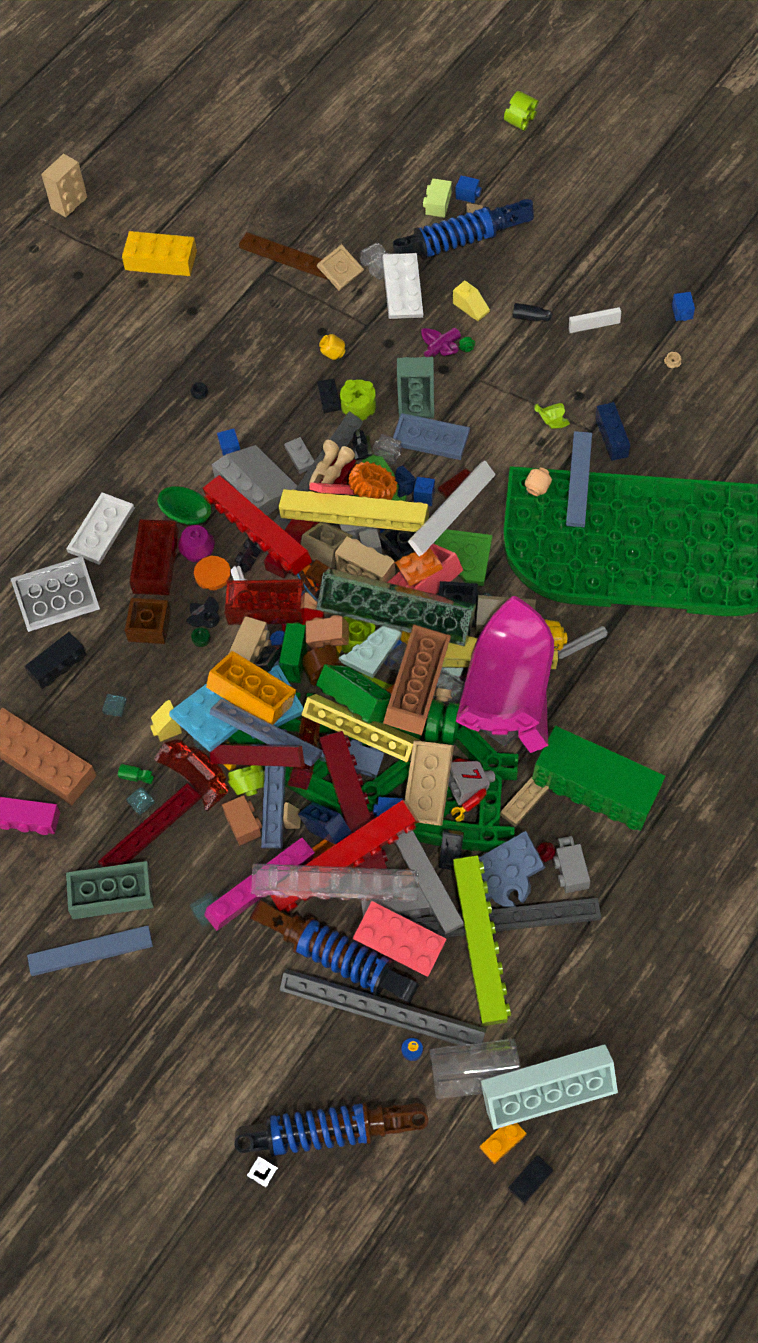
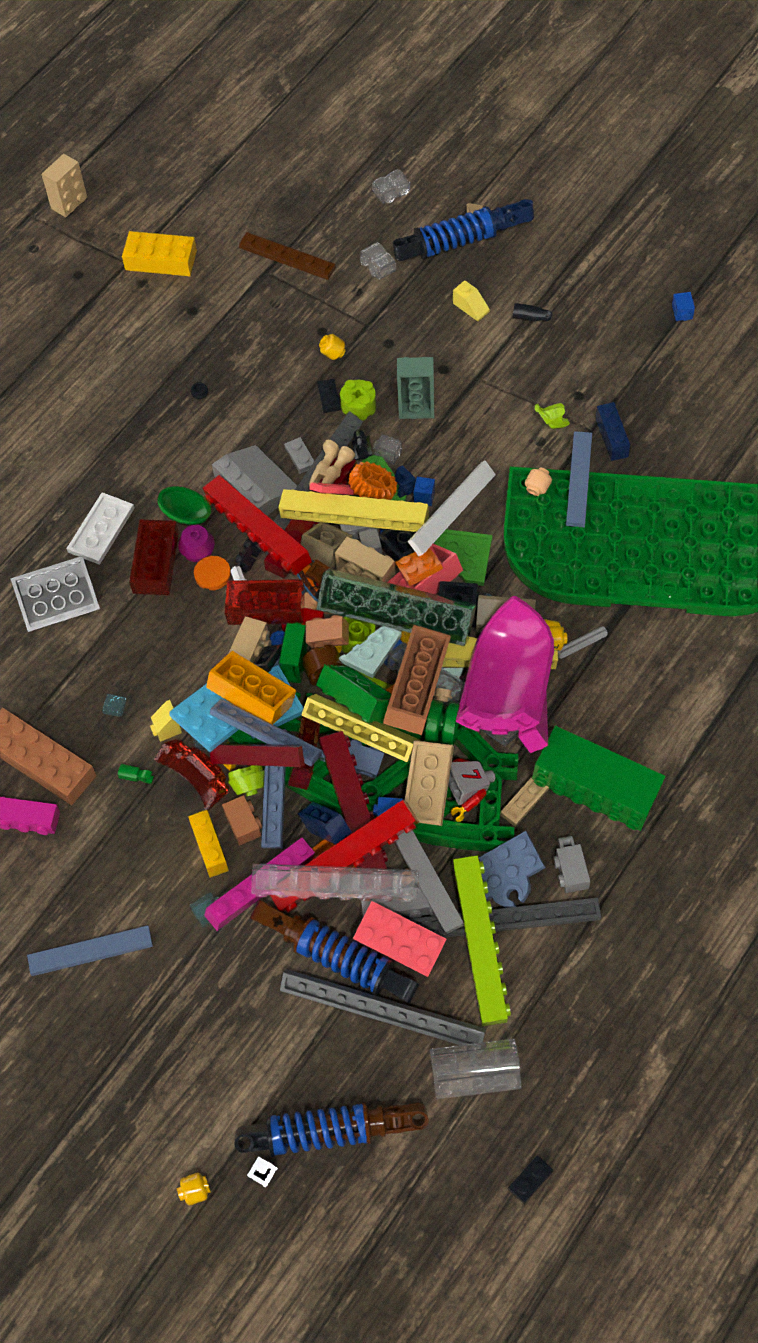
black brick [24,632,86,689] -> none
sand green brick [66,861,154,919] -> none
dark red tile [98,783,201,867] -> none
reddish brown brick [125,598,171,644] -> none
clear light blue tile [126,787,155,815] -> none
black plate [186,596,220,628] -> none
dark green tile [191,627,211,647] -> none
blue brick [217,429,240,456] -> none
tan slope [283,802,301,829] -> none
tan tile [317,244,364,291] -> none
white plate [382,253,423,319] -> none
sand blue plate [392,413,470,460] -> none
blue tile [402,1038,423,1061] -> none
magenta plant [421,328,461,357] -> none
yellowish green brick [423,179,452,217] -> none
clear red tile [438,468,471,499] -> none
black plate [439,829,464,870] -> none
blue brick [456,176,482,203] -> none
green plate [459,337,475,353] -> none
light orange plate [480,1123,527,1165] -> none
light aqua brick [481,1045,618,1130] -> none
lime brick [504,91,539,131] -> none
dark red plate [537,842,555,862] -> none
white tile [568,307,621,333] -> none
tan plate [664,352,682,368] -> none
none -> yellow head [177,1173,211,1205]
none -> yellow brick [188,810,229,877]
none -> clear brick [372,170,410,204]

